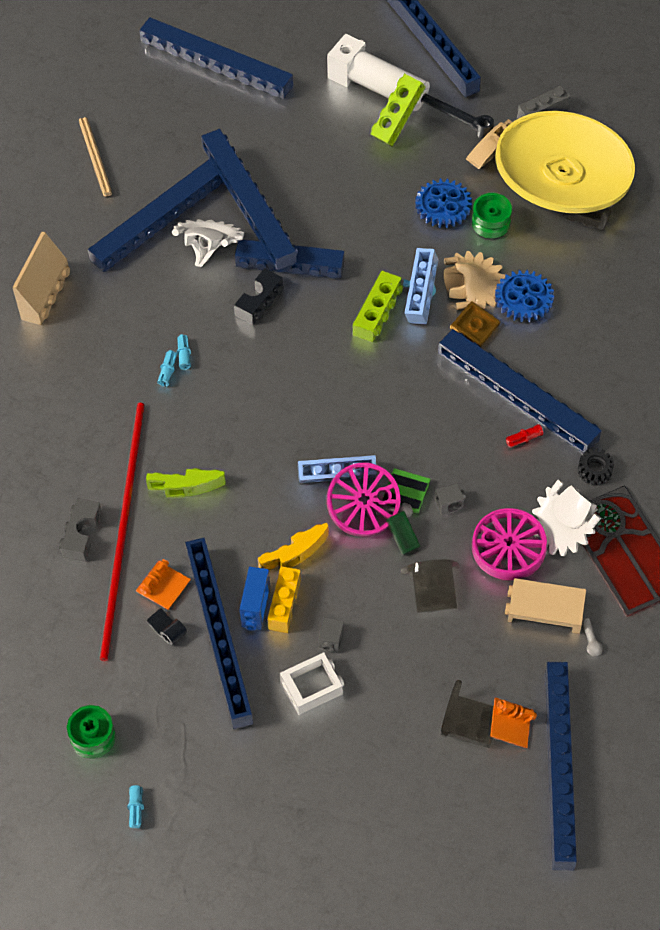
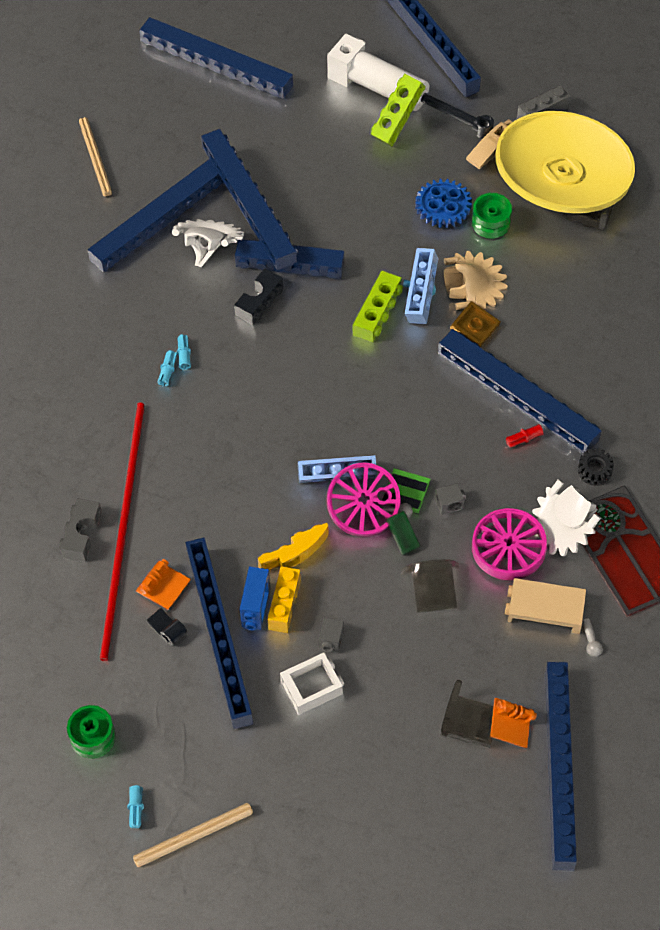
tan slope [12,232,70,325] -> none
lime slope [146,468,226,498] -> none
blue gear [495,270,554,322] -> none
none -> tan axle [133,803,253,867]

